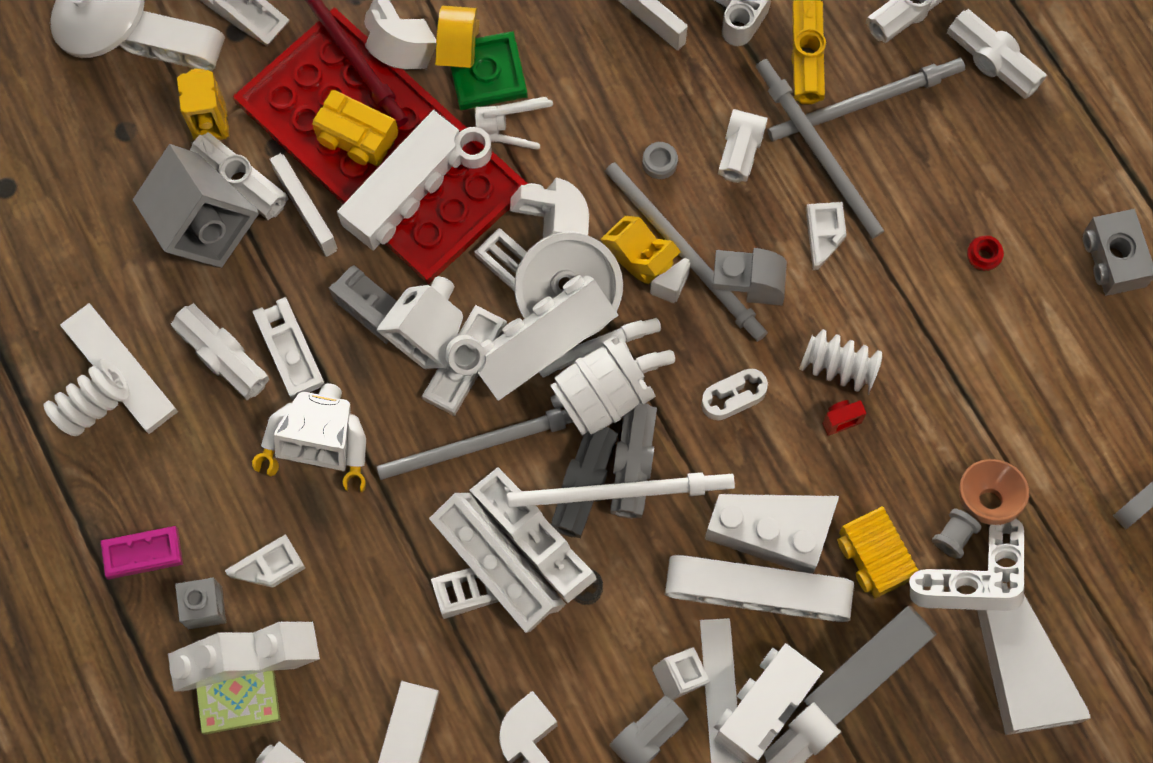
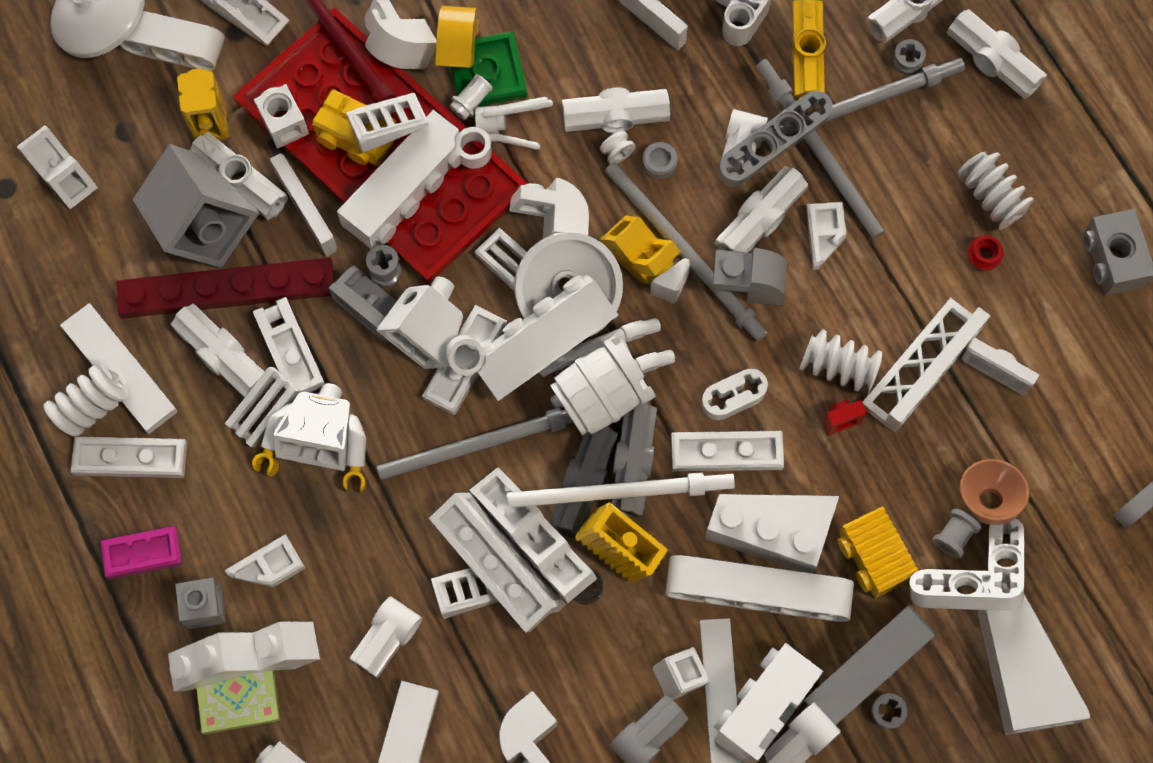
none -> white slope [17,125,98,209]
none -> white tile [71,437,187,478]
none -> dark red plate [116,257,335,319]
none -> white tile [225,367,300,447]
none -> white brick [254,84,309,149]
none -> white slope [346,93,429,153]
none -> white piece [349,596,422,678]
none -> light grey bush [366,245,402,288]
none -> white pin [449,74,493,120]
none -> white piece [562,88,670,133]
none -> yellow brick [576,502,667,583]
none -> white bush [600,131,636,164]
none -> white tile [671,431,784,472]
none -> white piece [715,166,808,253]
none -> light grey beam [717,91,833,187]
none -> white fence [862,298,990,433]
none -> light grey bush [871,693,907,729]
none -> light grey bush [892,39,926,75]
none -> white piece [957,152,1034,230]
none -> white plate [961,337,1039,396]

